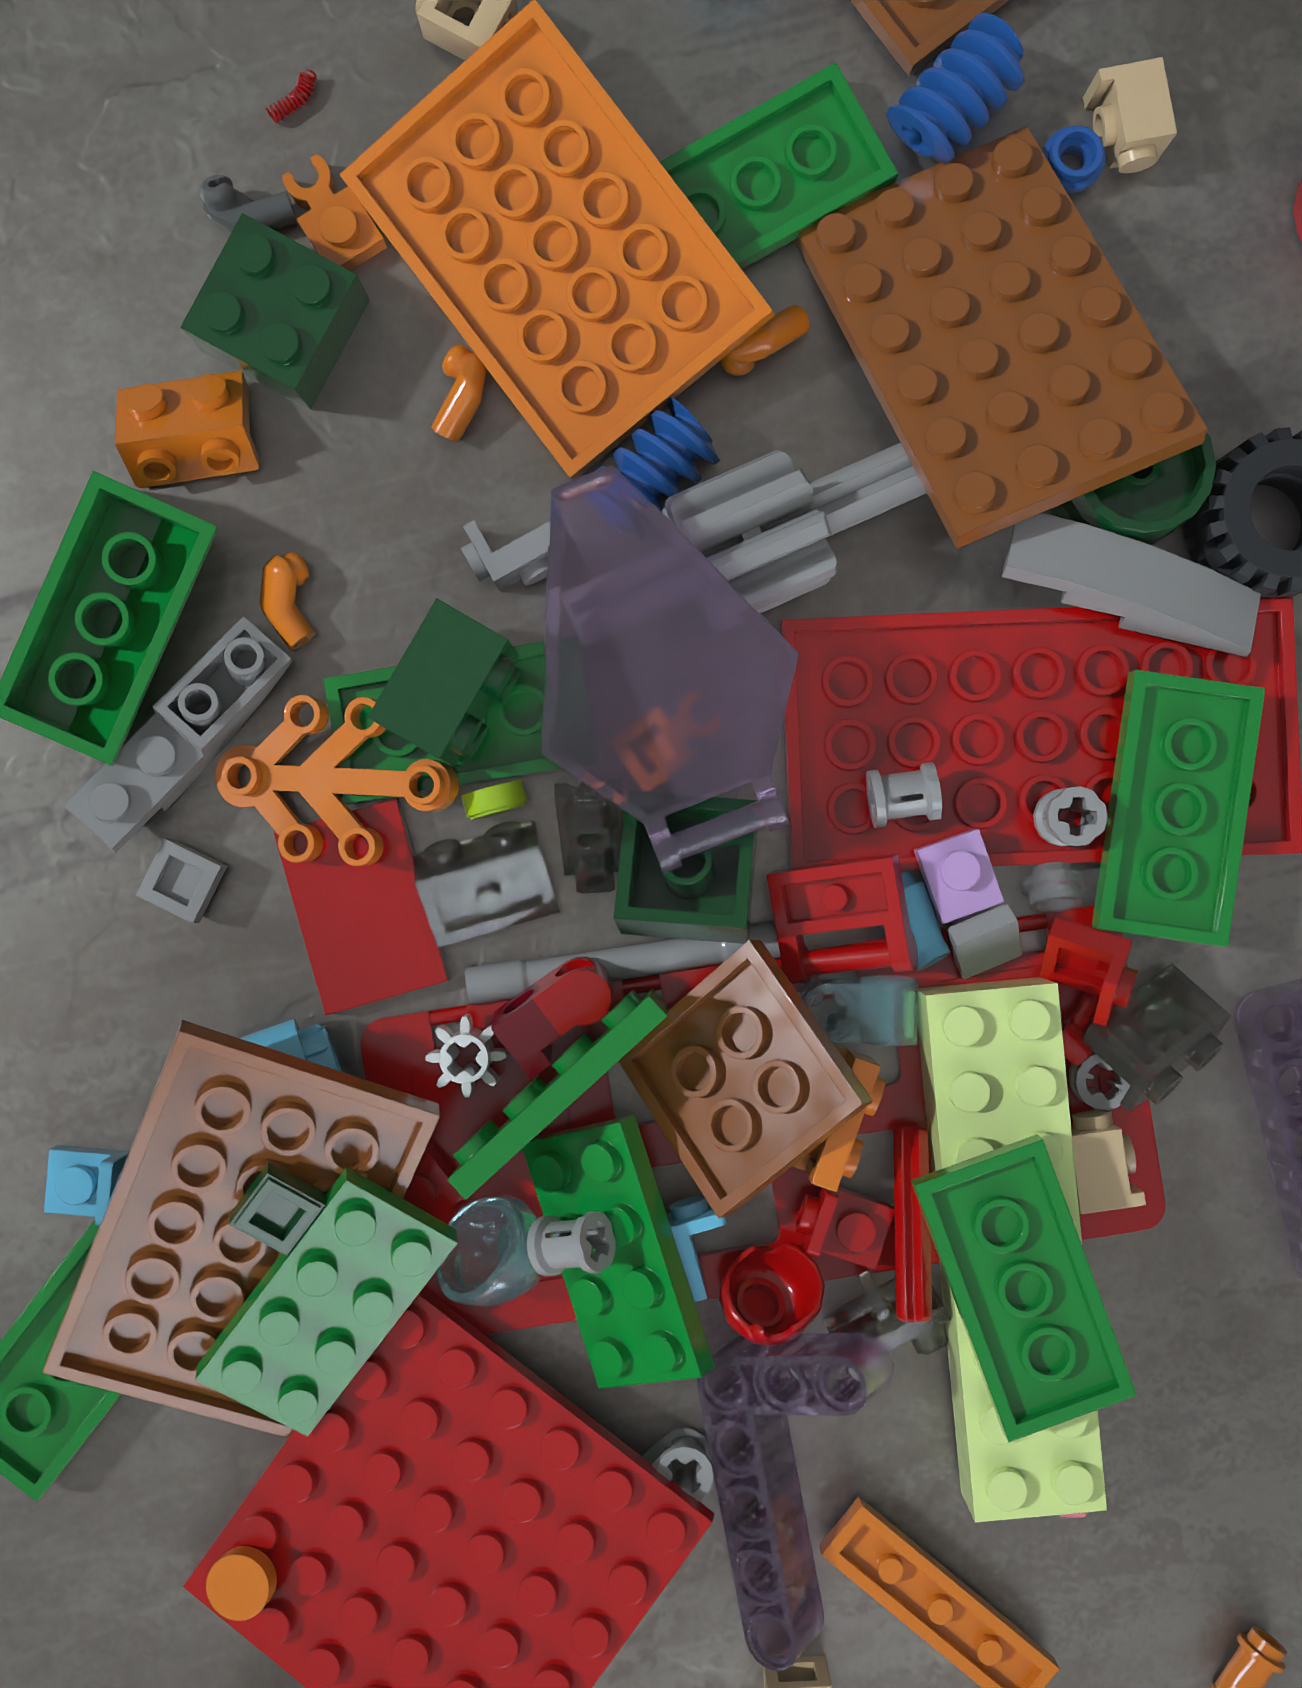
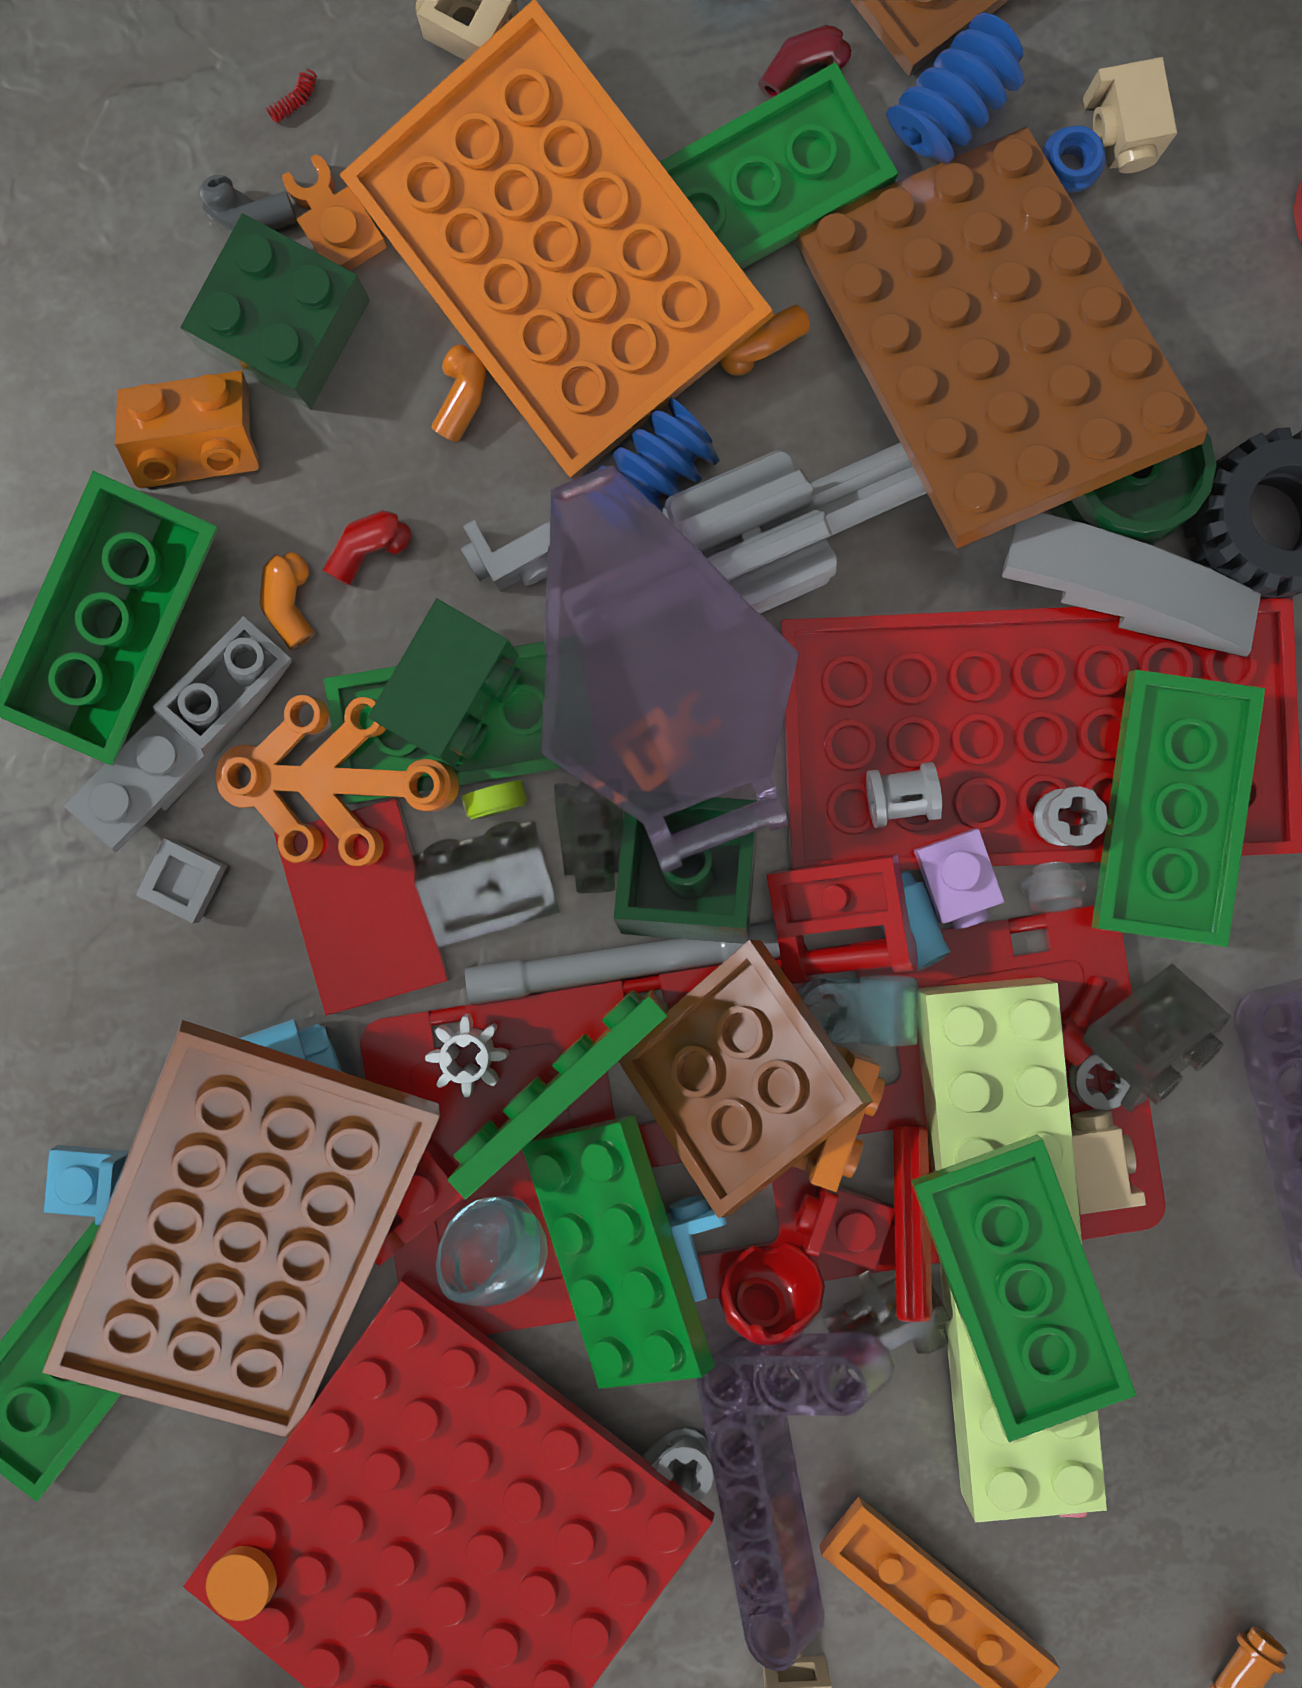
plate [195,1167,458,1436] -> none
tile [229,1162,326,1256] -> none
leg [491,956,611,1079] -> none
light grey bush [527,1211,616,1276] -> none
light grey tile [948,904,1022,980] -> none
red bracket [1039,917,1138,1027] -> none
none -> red arm [322,510,412,586]
none -> dark red arm [758,25,852,99]

